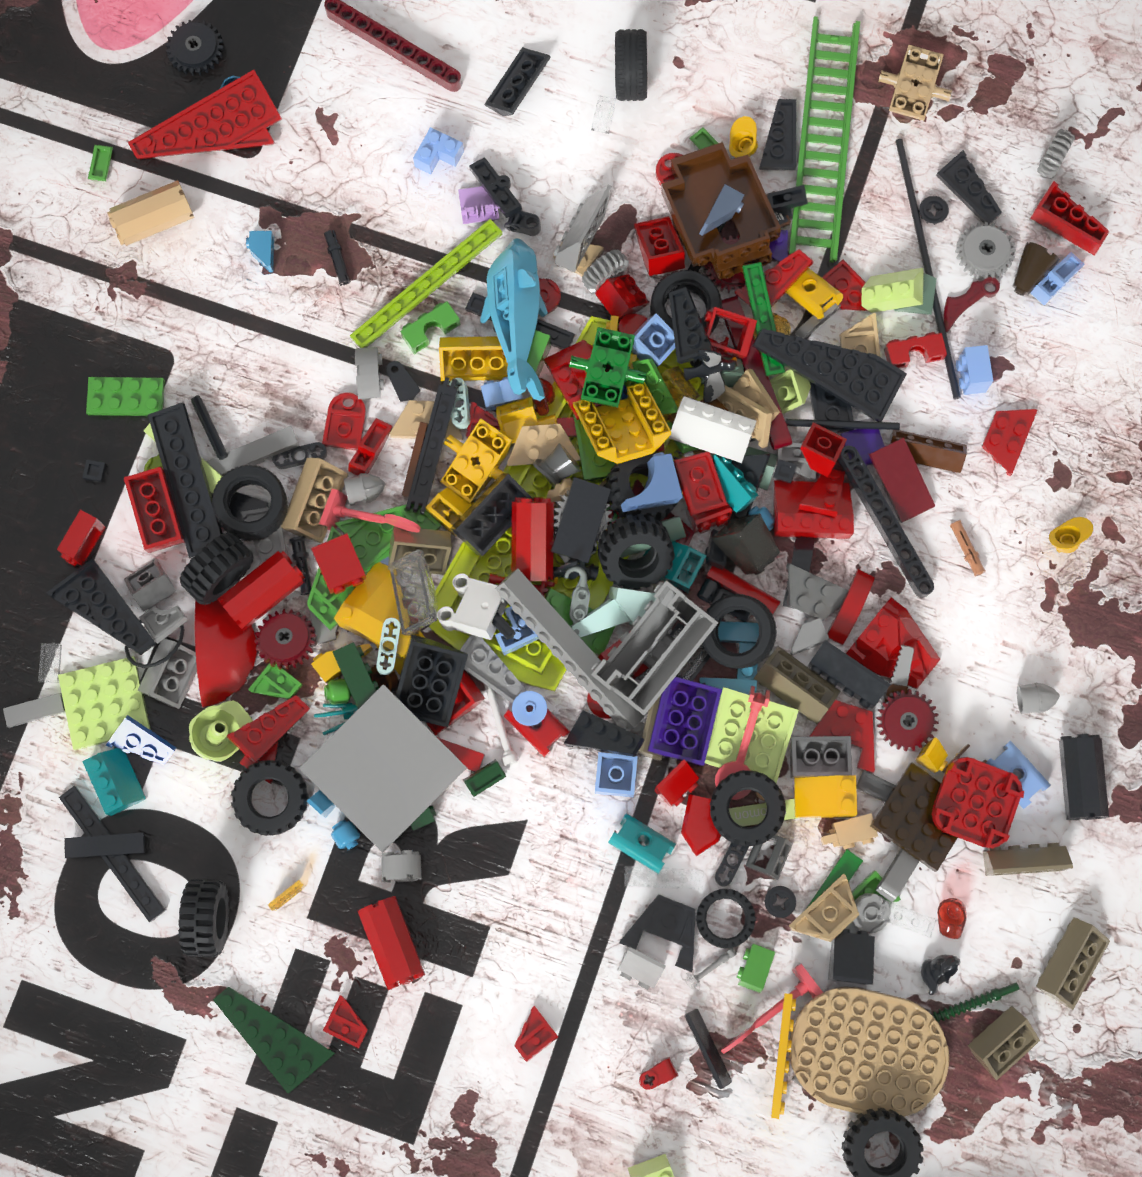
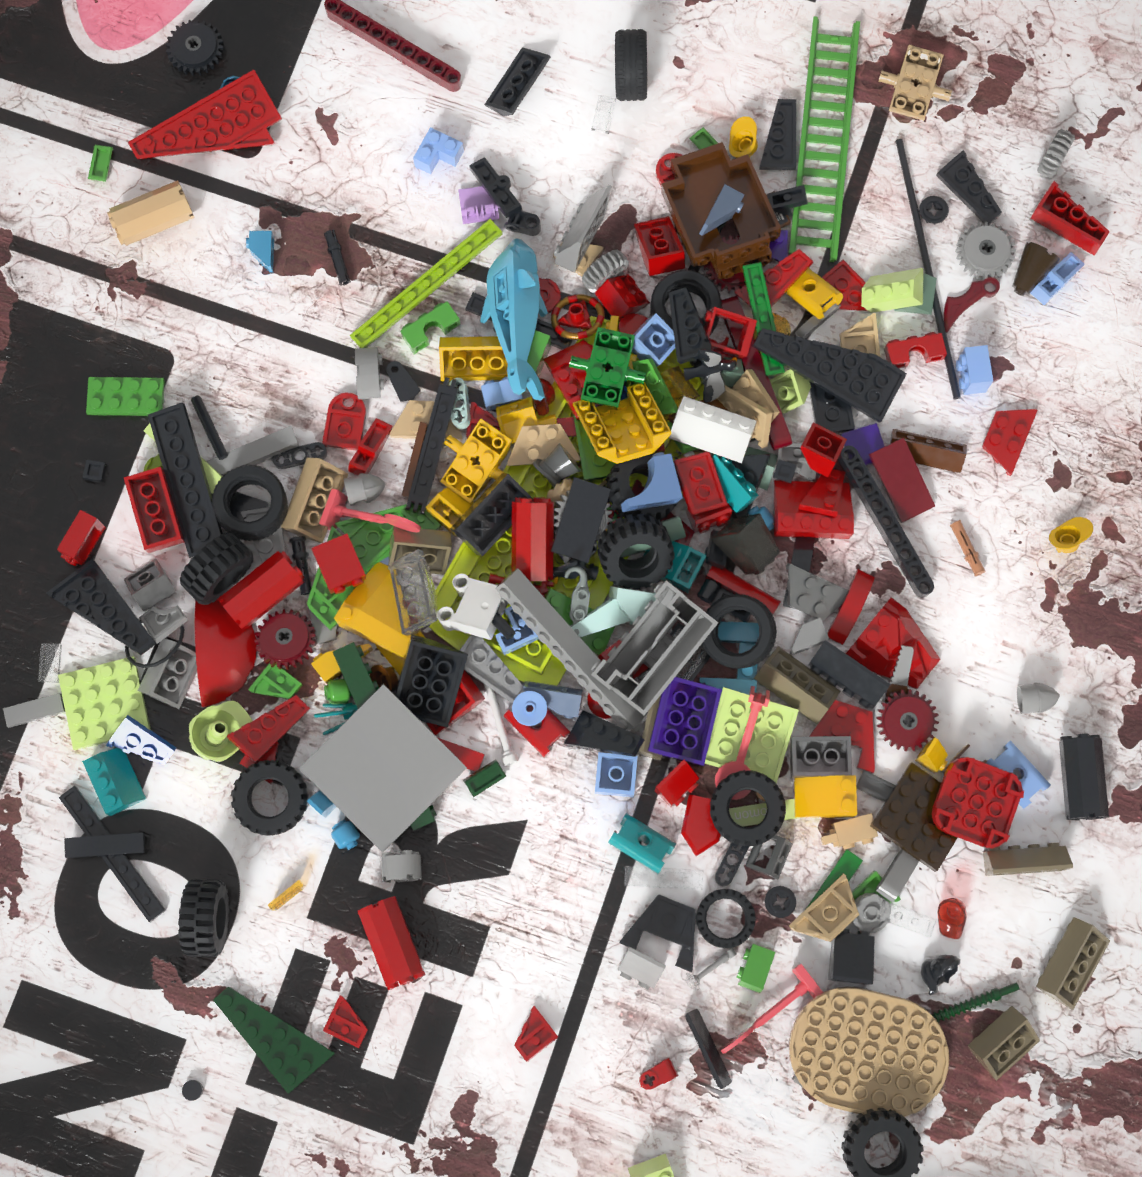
light aqua beam [376,618,400,675] -> none
yellow wing [771,993,796,1119] -> none
black piece [785,419,900,430] -> none
none -> black tile [182,1080,203,1101]
none -> sand blue slope [523,681,583,719]
none -> red piece [551,294,605,340]

